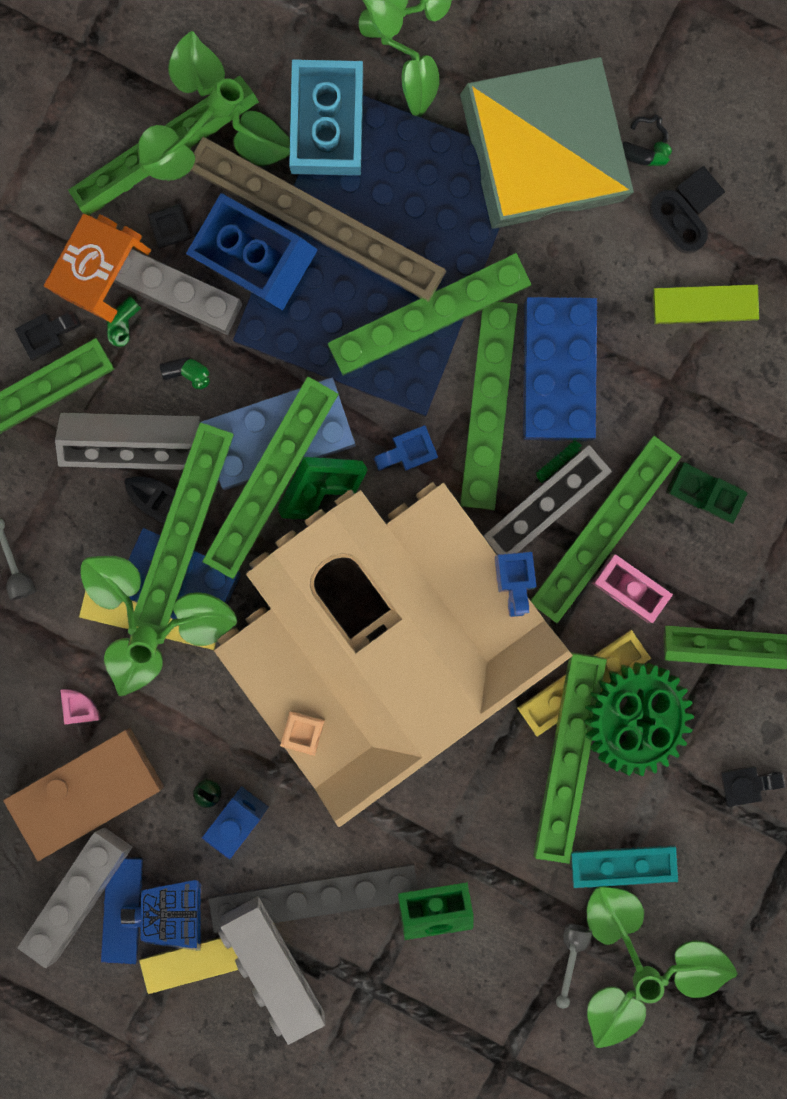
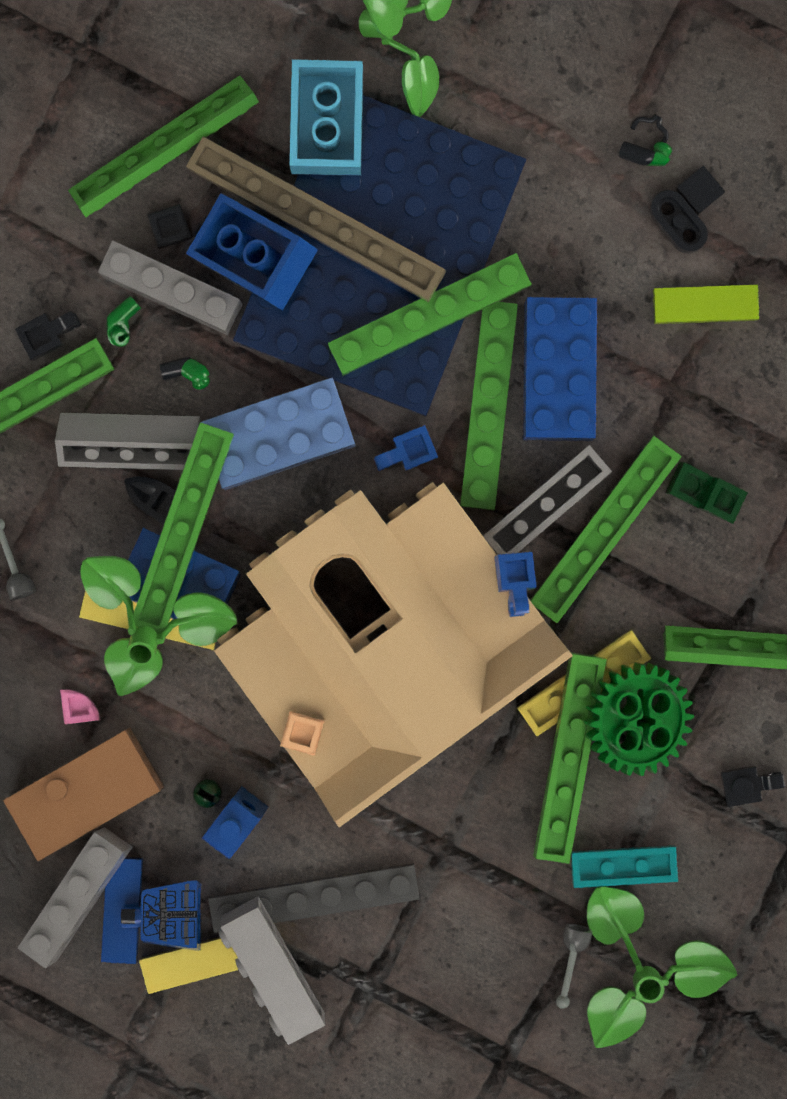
orange panel [44,213,151,323] -> none
bright green plant [138,31,290,181] -> none
bright green plate [202,377,339,579] -> none
green plate [277,457,368,519] -> none
green brick [398,882,474,940] -> none
tile [460,57,634,229] -> none
green piece [536,440,582,483] -> none
bright pink brick [591,554,673,623] -> none

